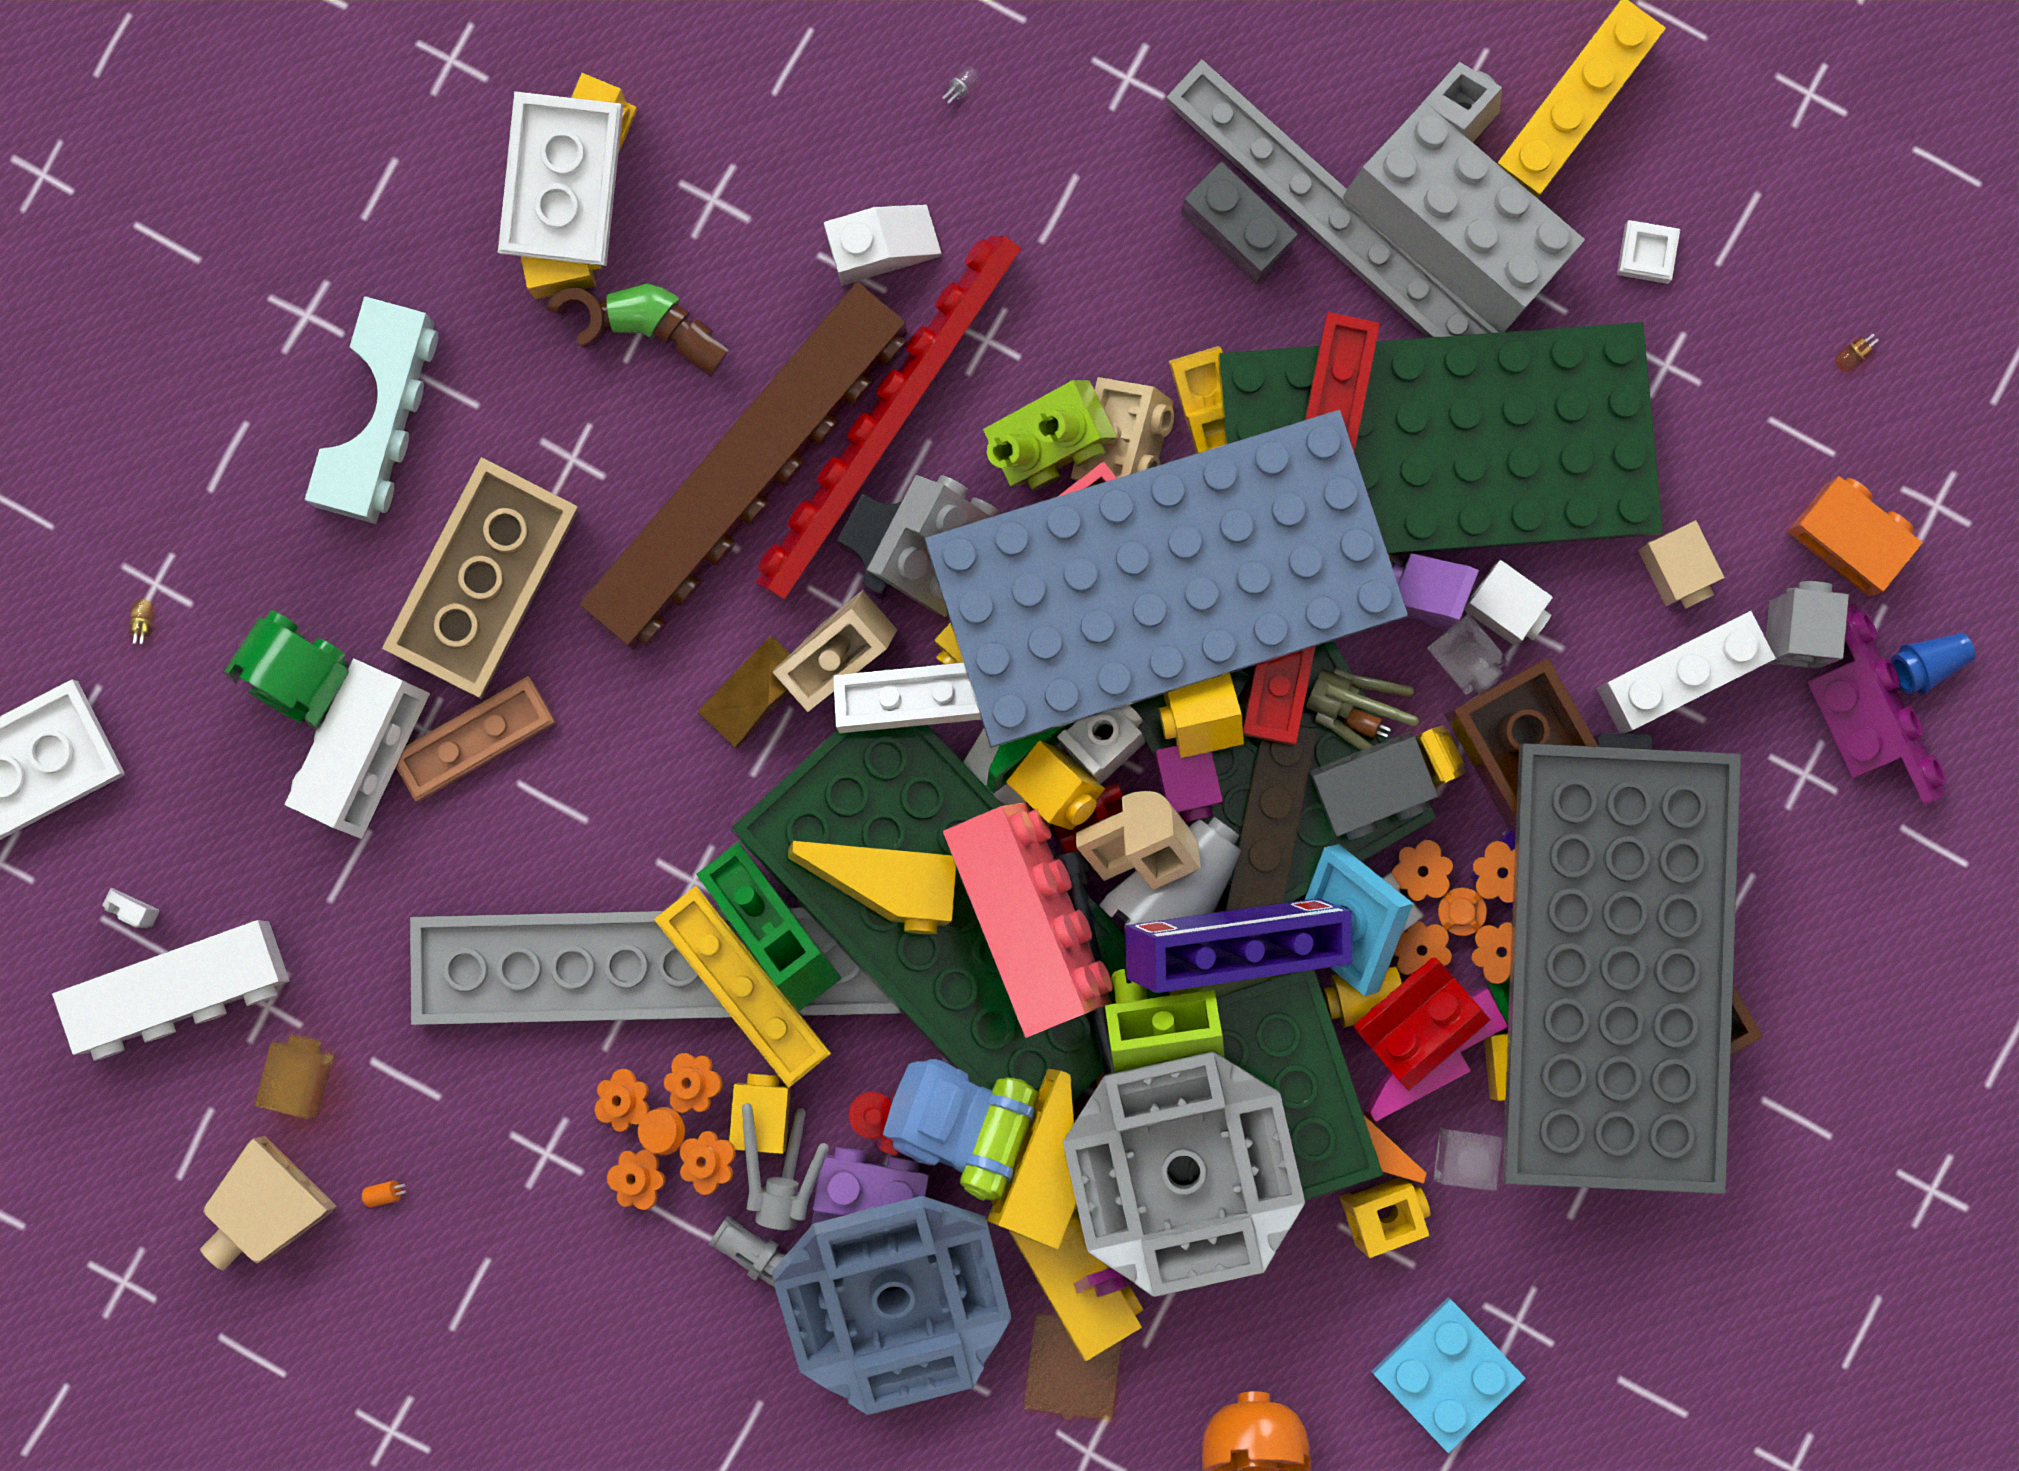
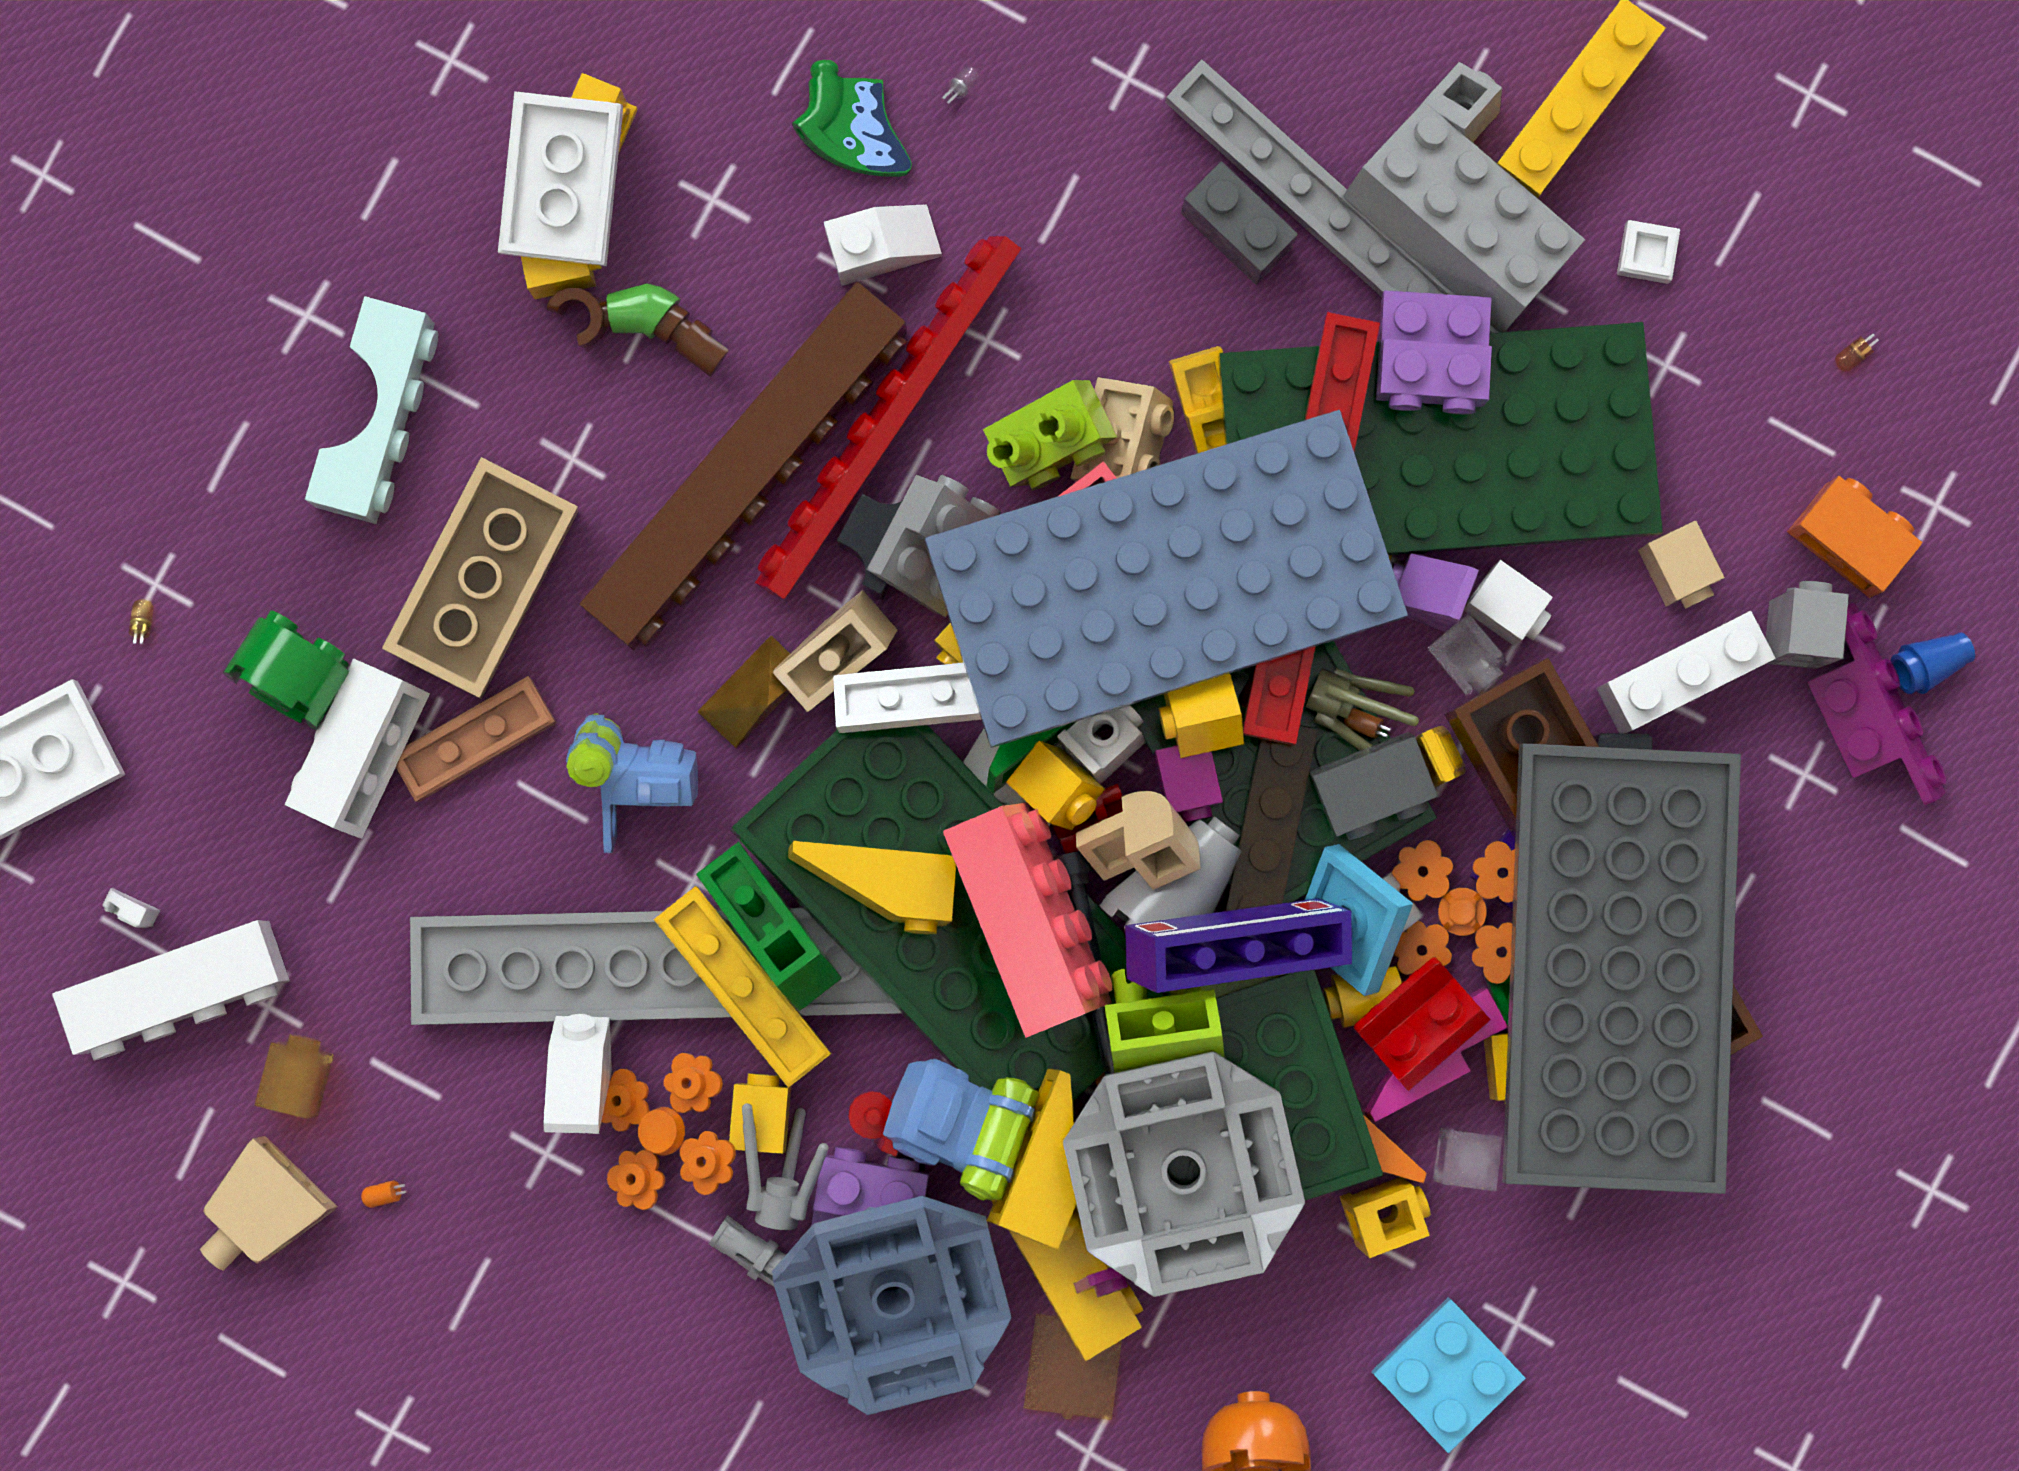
none -> white slope [544,1014,612,1134]
none -> medium blue piece [566,713,698,853]
none -> green arm [792,60,912,177]
none -> medium lavender plate [1376,290,1492,414]

